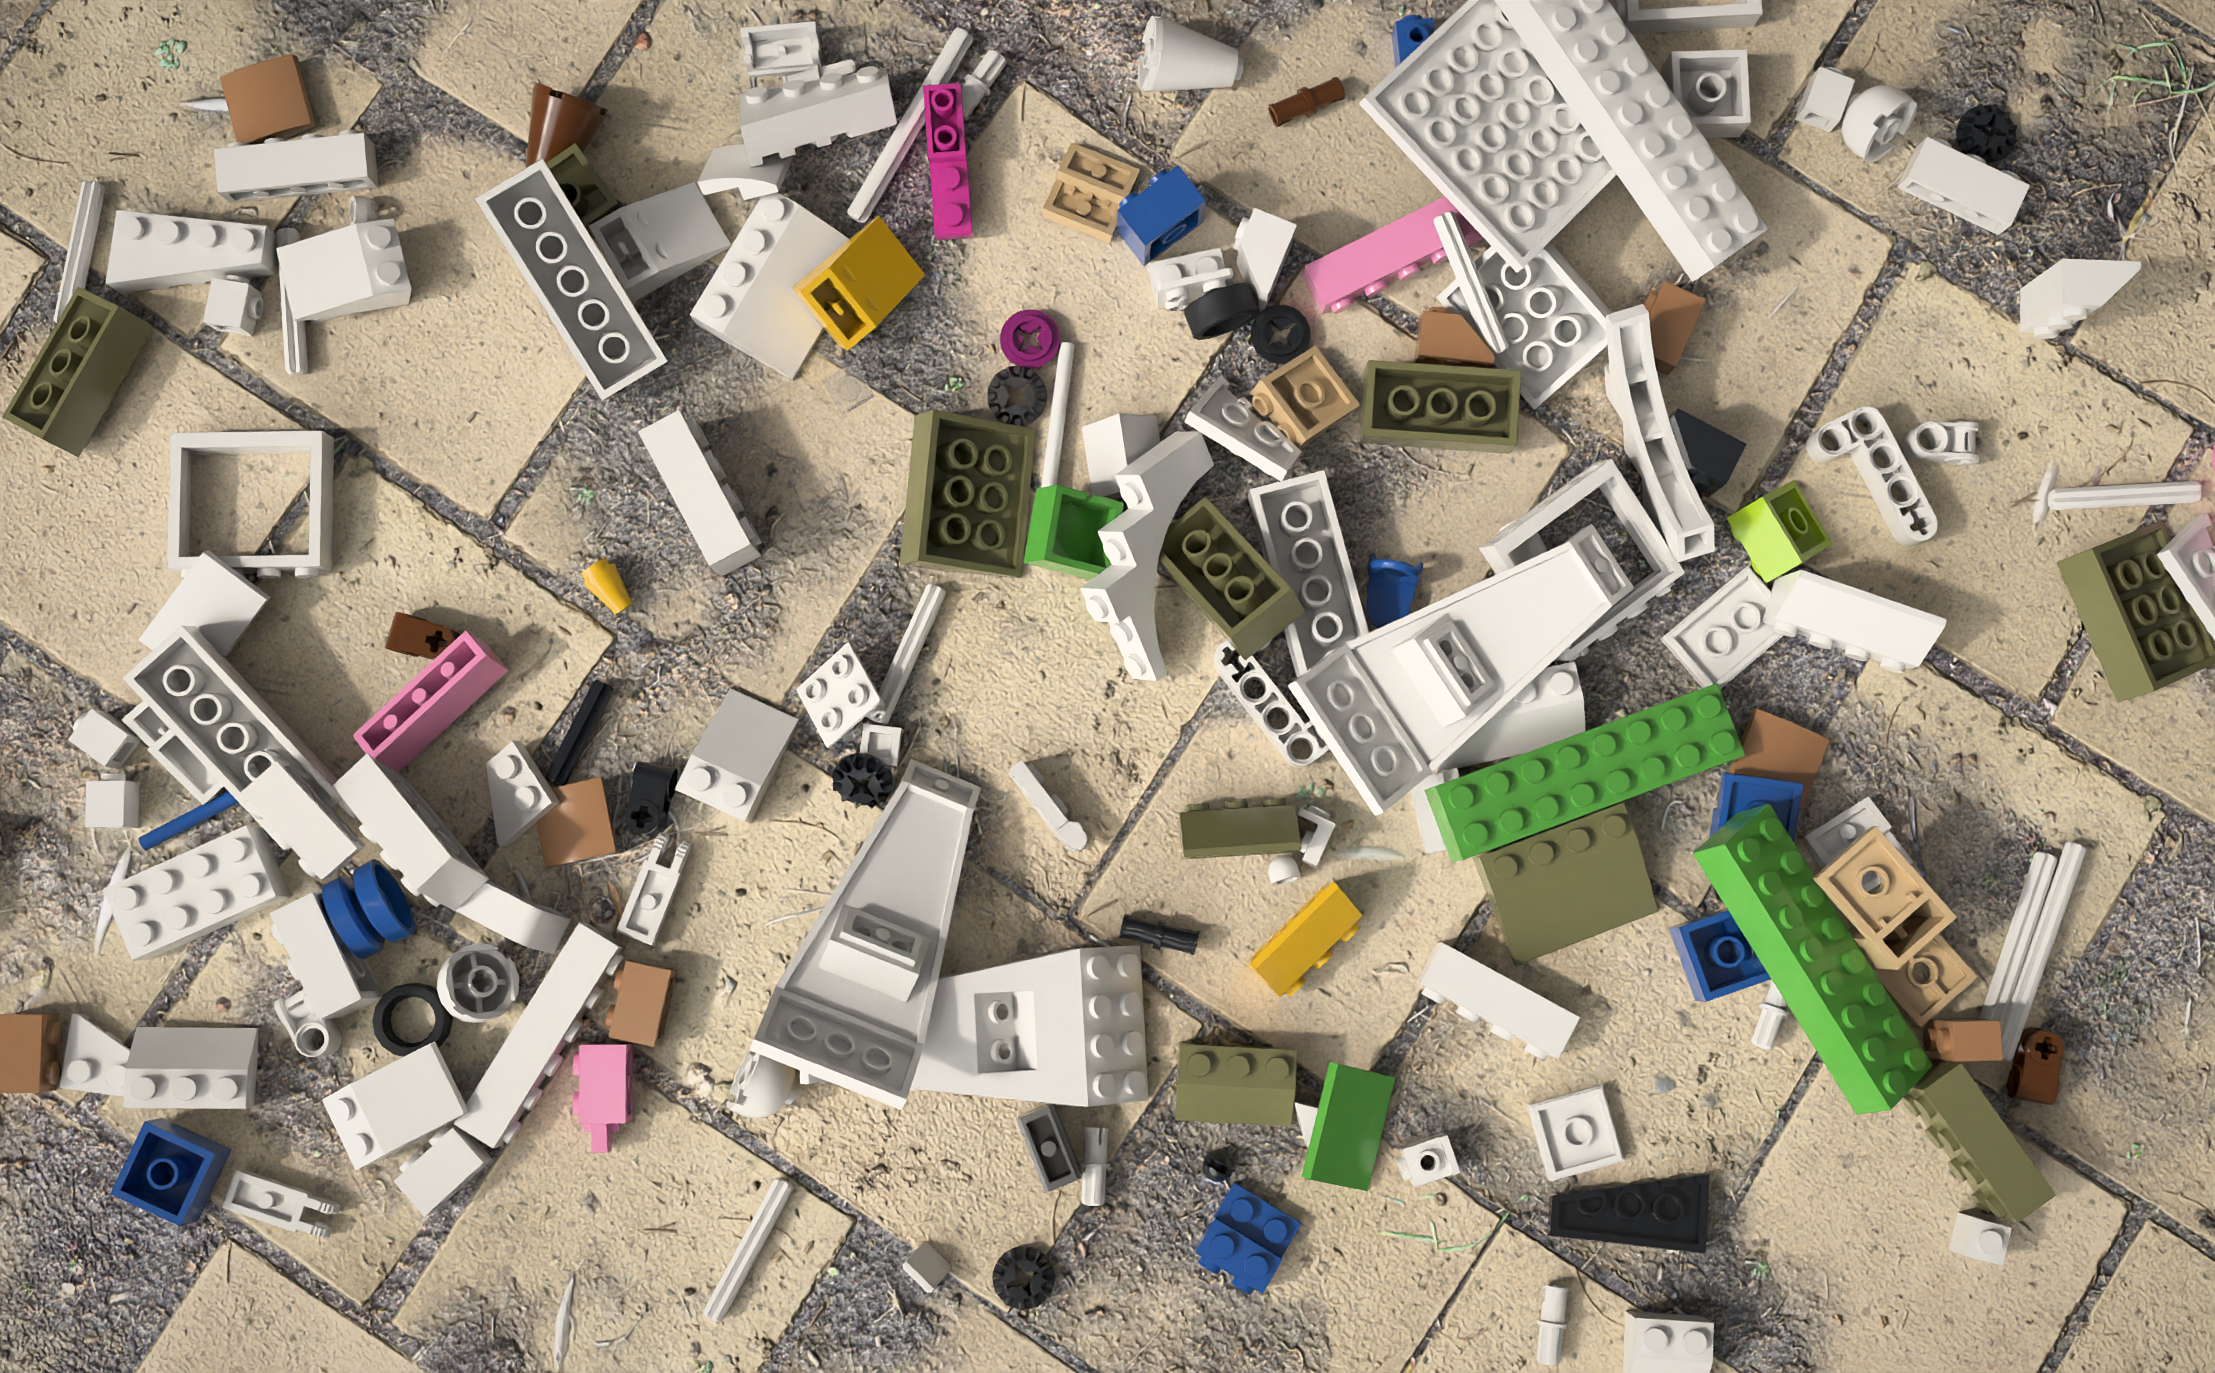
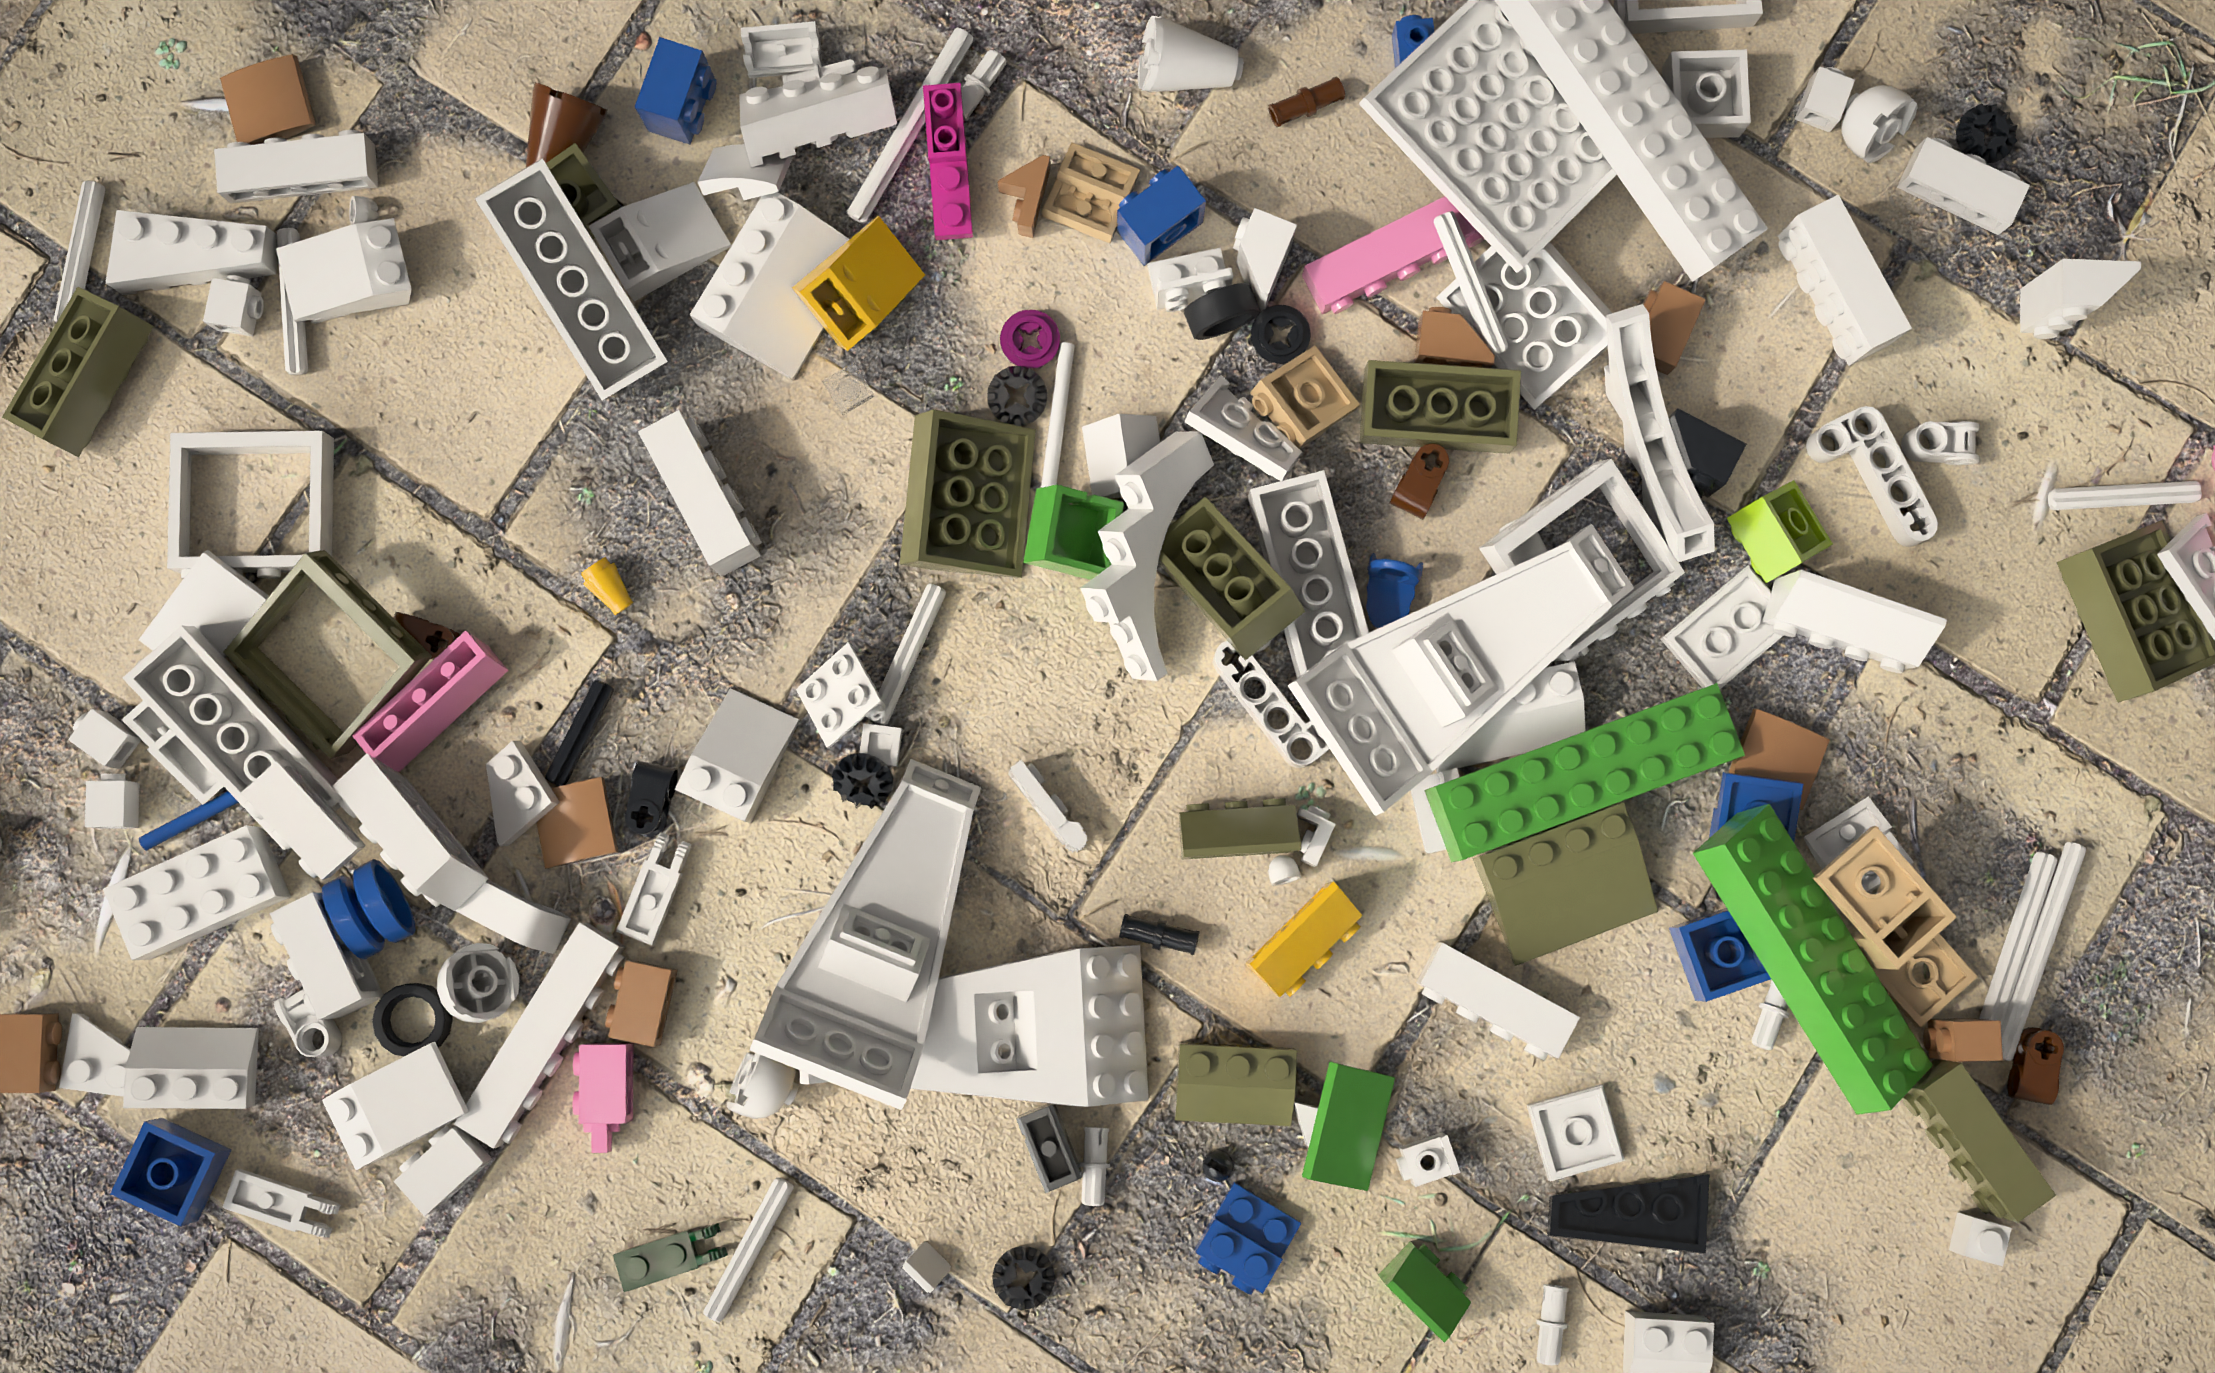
none -> olive window [223,550,432,759]
none -> hinge [613,1223,728,1292]
none -> blue brick [635,37,717,145]
none -> medium nougat slope [997,155,1051,238]
none -> bright green slope [1378,1242,1471,1343]
none -> reddish brown piece [1389,443,1449,520]
none -> white brick [1778,195,1912,366]

